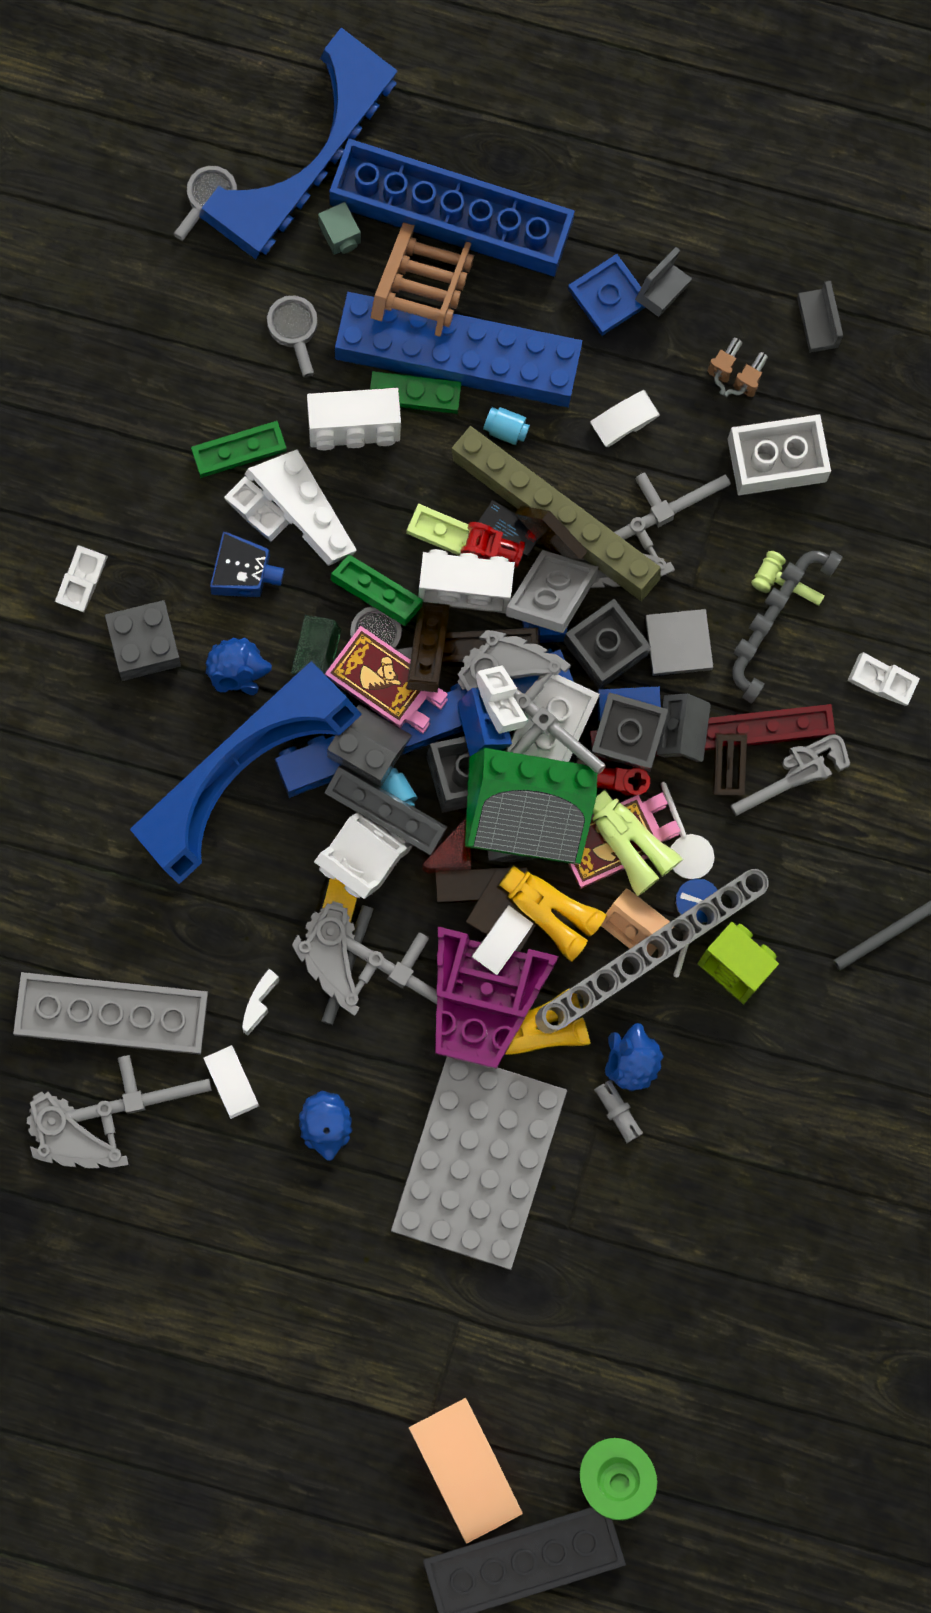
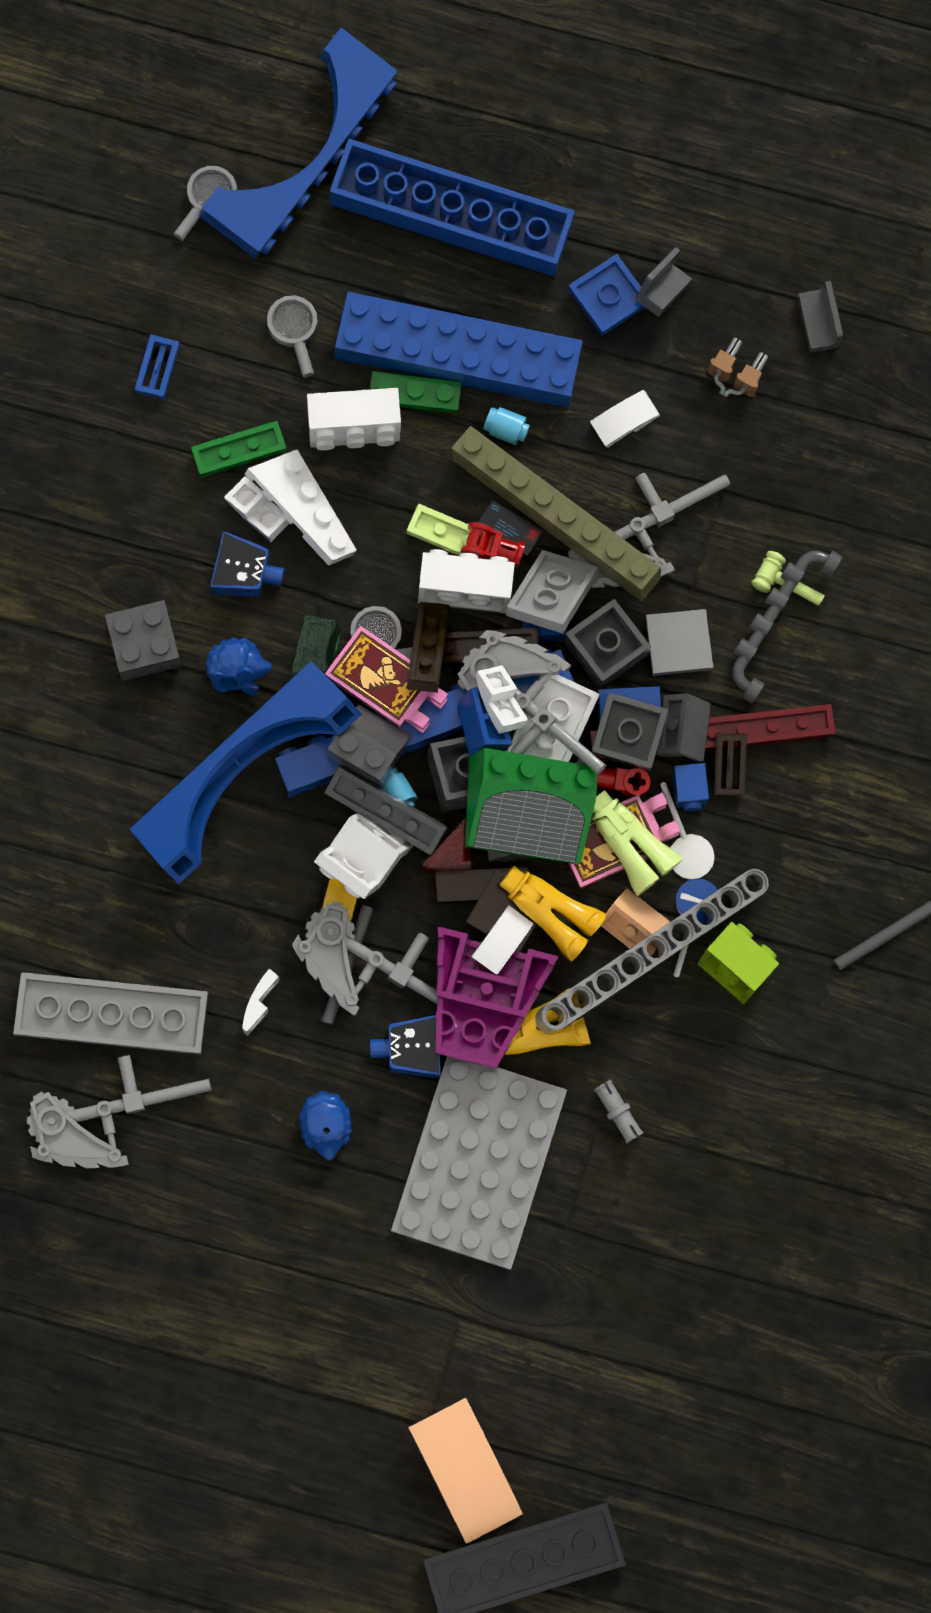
white slope [55,545,108,612] -> none
white slope [204,1045,259,1119] -> none
sand green brick [318,202,361,255] -> none
green plate [331,555,423,626] -> none
medium nougat fence [370,222,474,337] -> none
dark brown tile [515,506,587,560] -> none
bright green hat [580,1438,658,1520] -> none
blue animal [605,1023,663,1091] -> none
white brick [727,414,831,495] -> none
light grey piece [731,734,850,816] -> none
white slope [847,652,920,706] -> none
none -> blue tile [134,334,180,401]
none -> black torso [370,1015,440,1078]
none -> blue brick [672,763,709,811]

